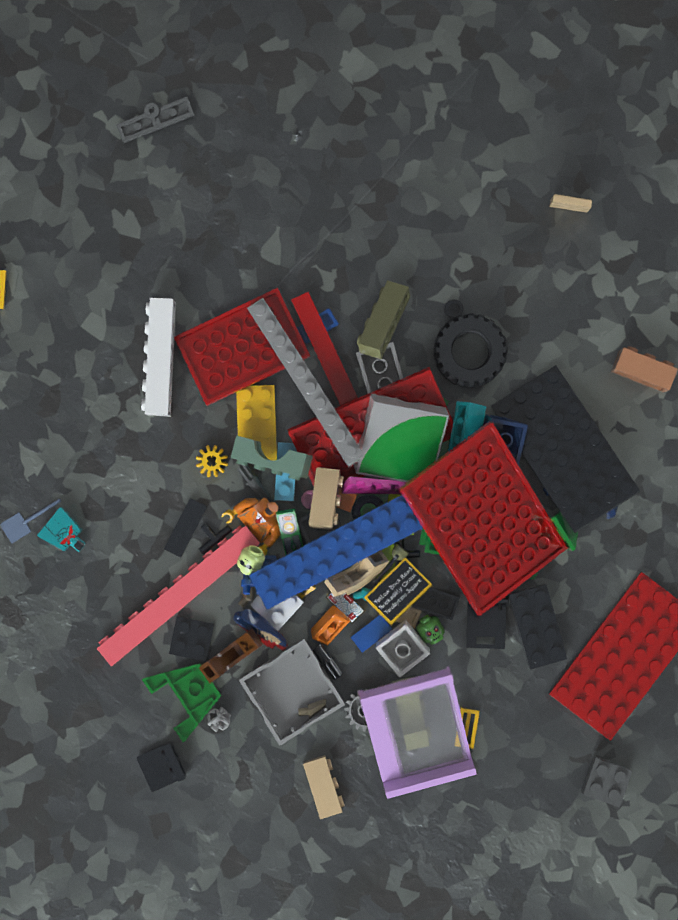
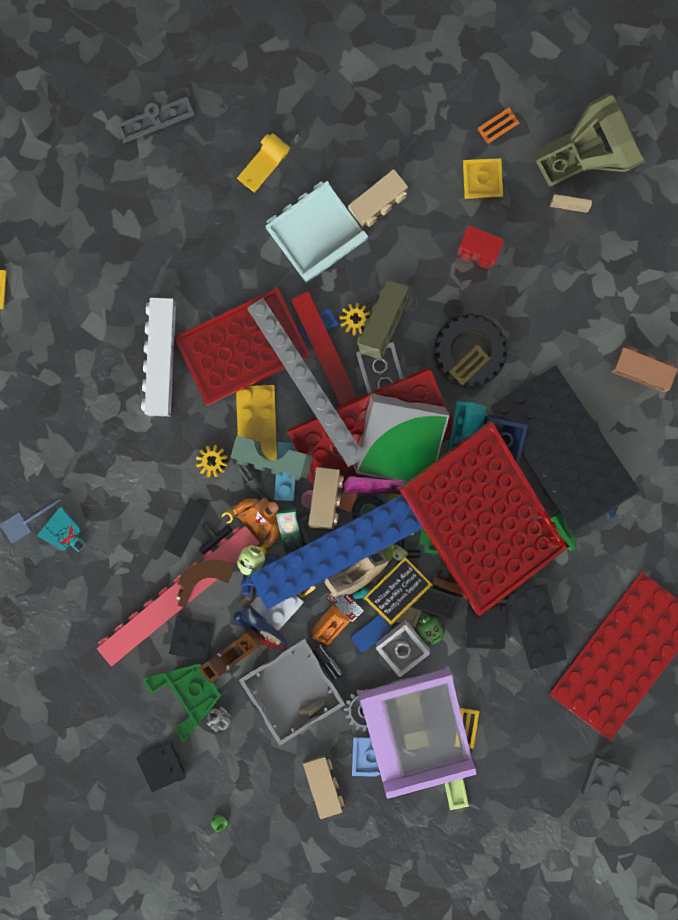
none -> reddish brown arch [176,559,236,608]
none -> bright green hinge [211,815,228,832]
none -> yellow door [237,133,291,193]
none -> light aqua panel [266,181,368,283]
none -> yellow gear [340,303,371,336]
none -> tan brick [348,169,408,228]
none -> light blue tile [352,736,380,776]
none -> reddish brown plate [431,569,467,599]
none -> yellowish green tile [444,778,469,810]
none -> clear yellow tile [449,345,491,386]
none -> red brick [457,225,504,269]
none -> yellow plate [463,158,503,199]
none -> orange tile [477,107,520,145]
none -> olive plate [532,93,645,187]

